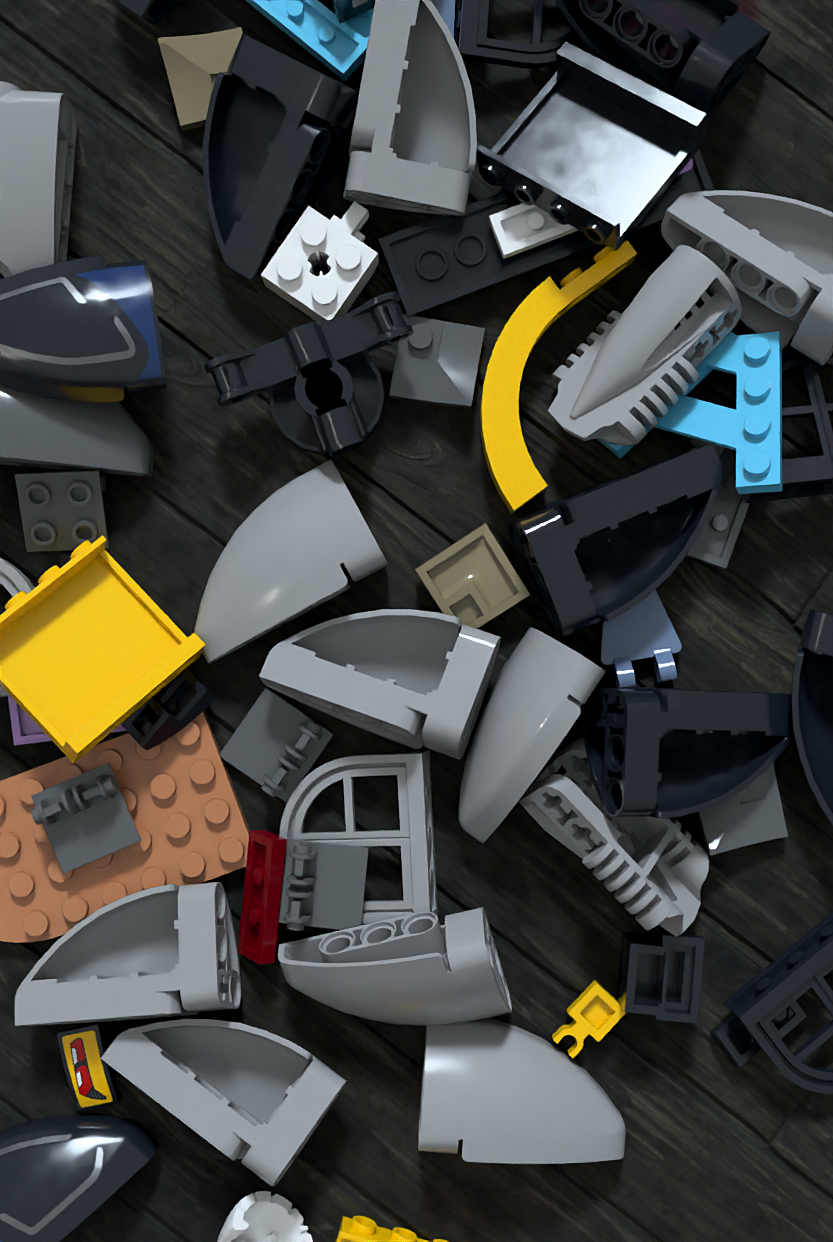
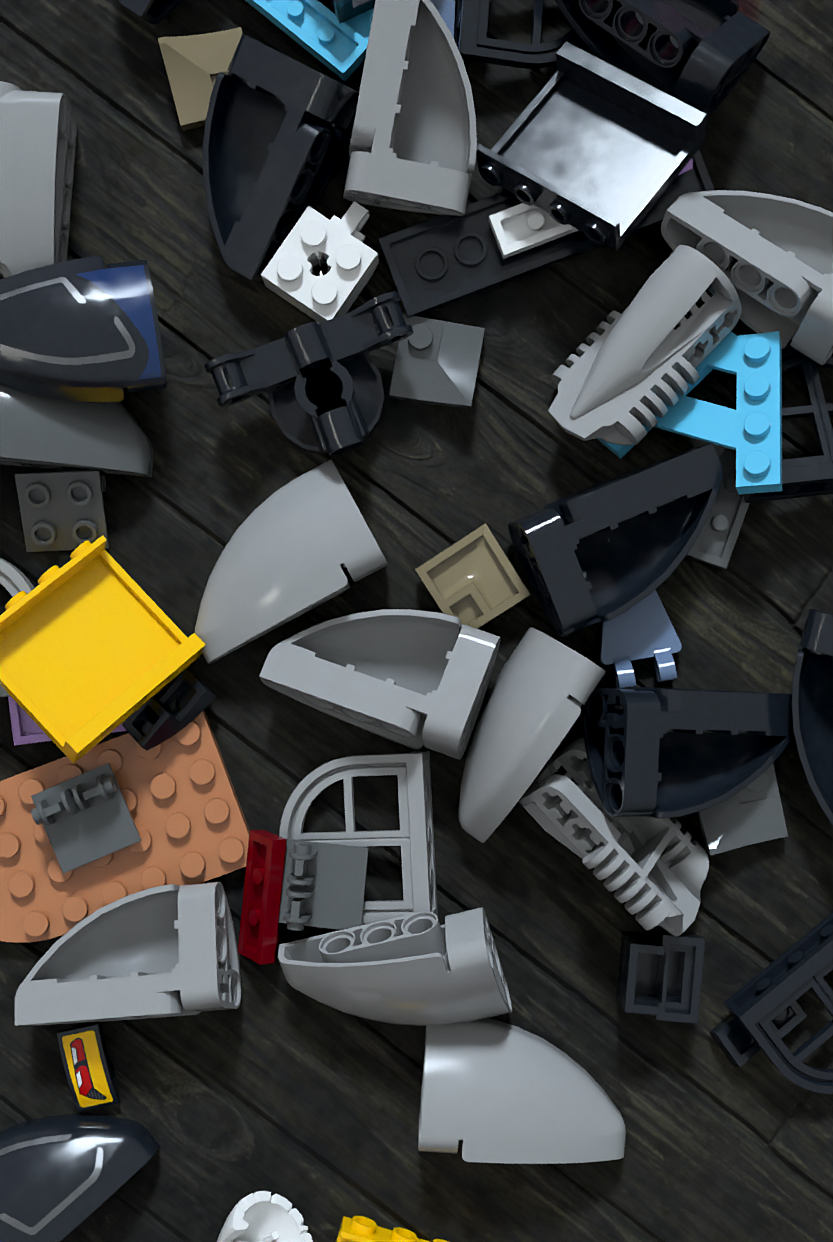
light grey panel [101,1019,347,1187] -> none
dark grey hinge [219,688,334,803] -> none
yellow arch [480,240,637,514] -> none
yellow plate [552,980,626,1058] -> none

